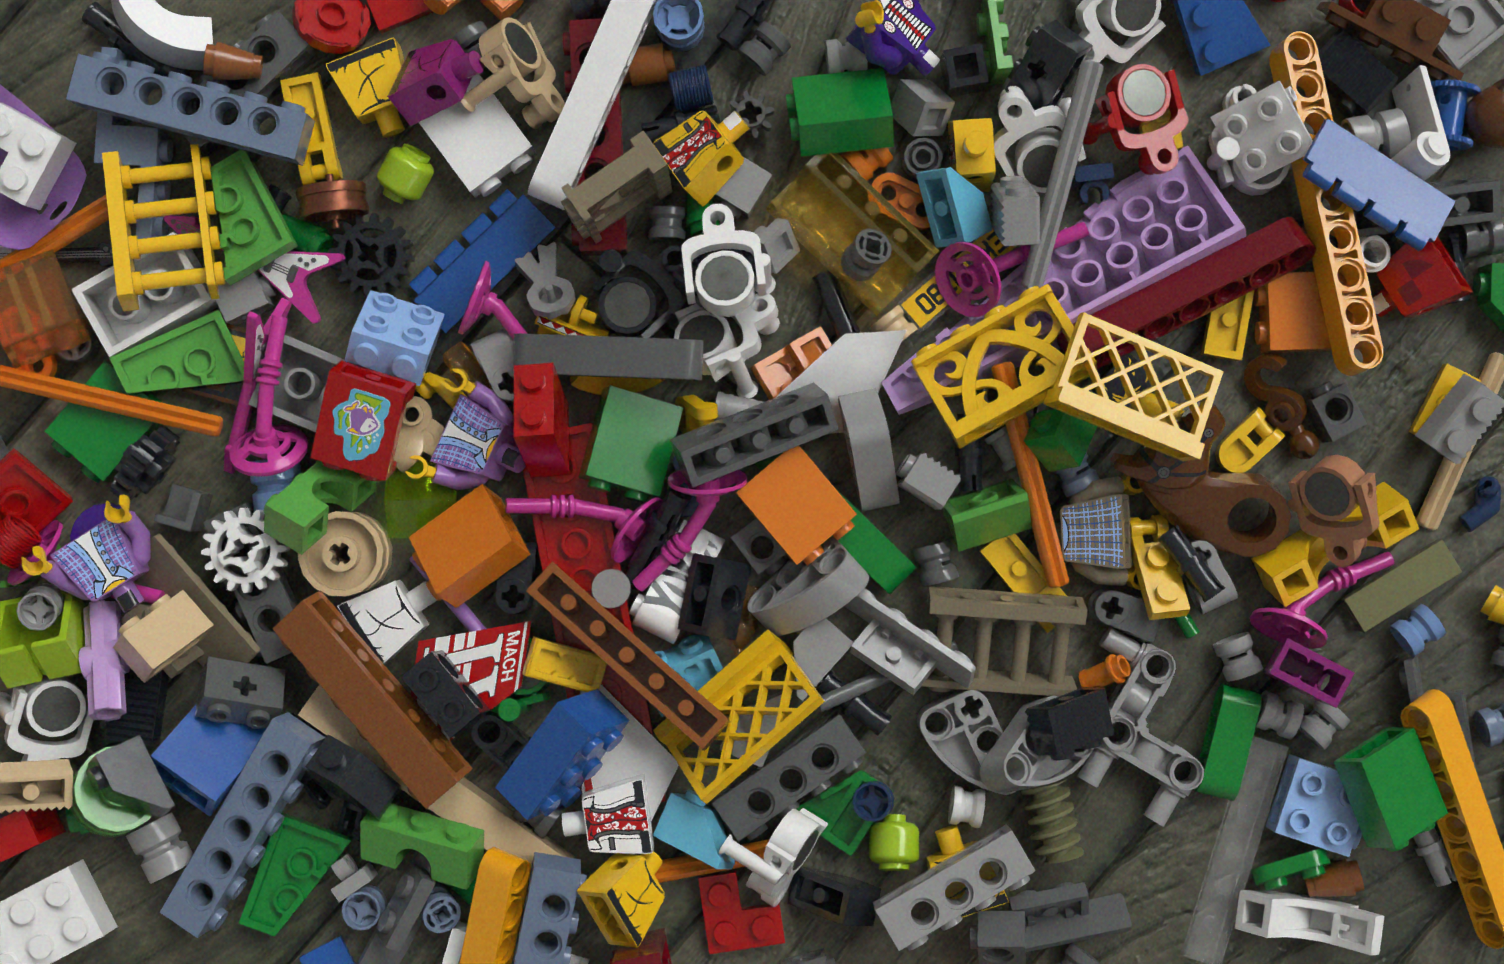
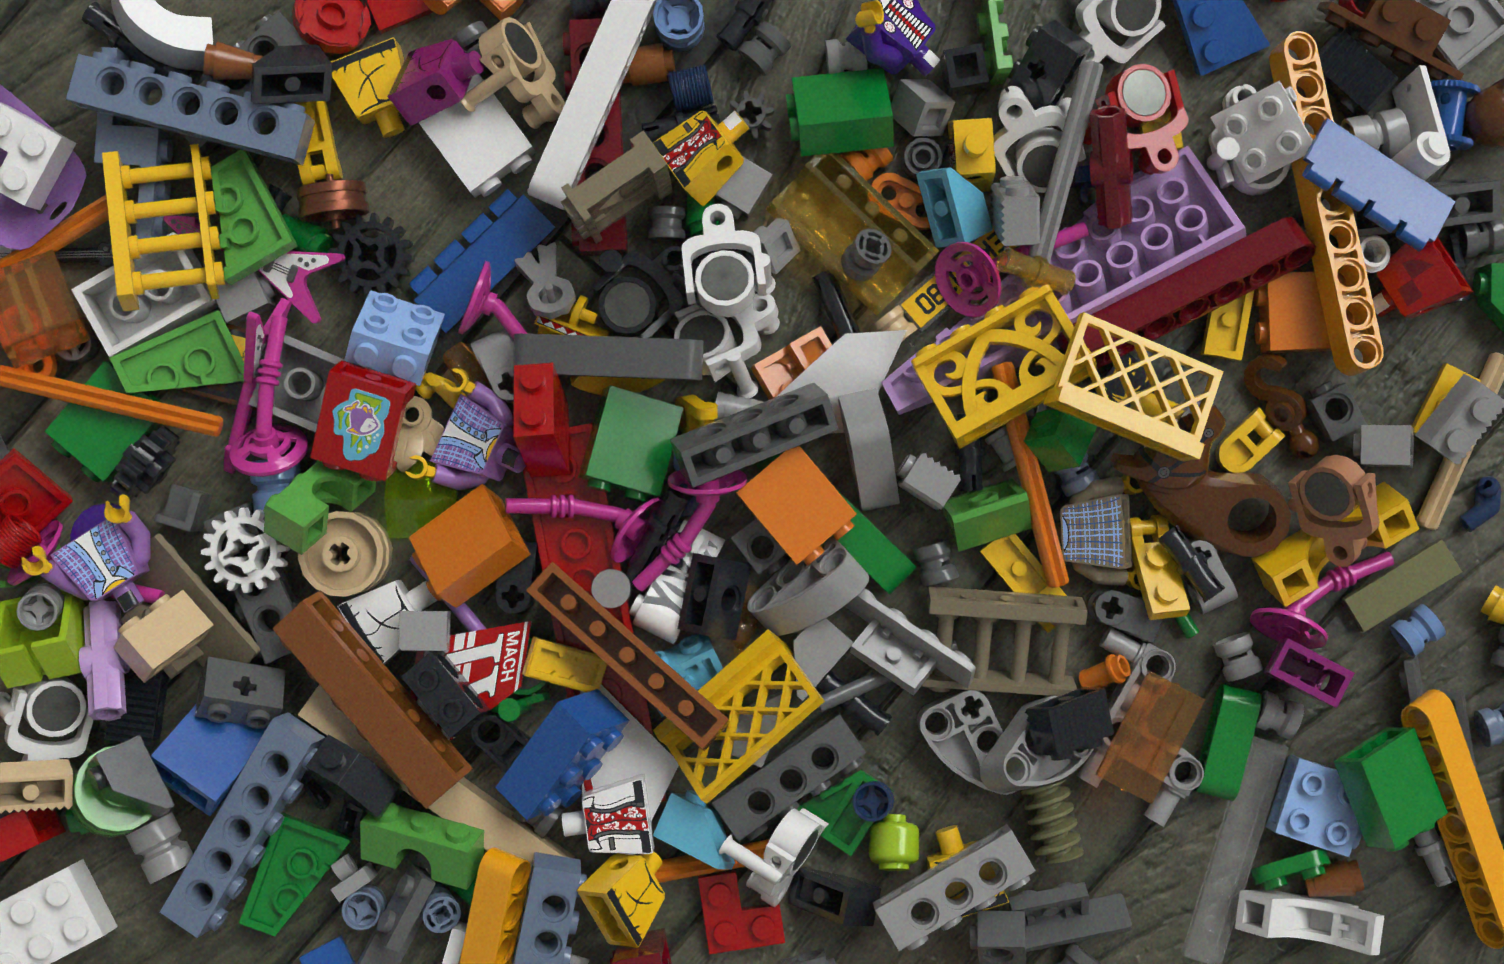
lime head [377,143,434,204] -> none
white wheel [948,785,985,828] -> none
light grey wheel [1299,700,1350,750] -> none
none -> black slope [251,45,332,104]
none -> light grey panel [399,611,451,651]
none -> clear yellow pin [996,247,1076,295]
none -> dark red piece [1090,105,1133,229]
none -> clear orange piece [1095,670,1205,804]
none -> light grey brick [1353,425,1414,468]

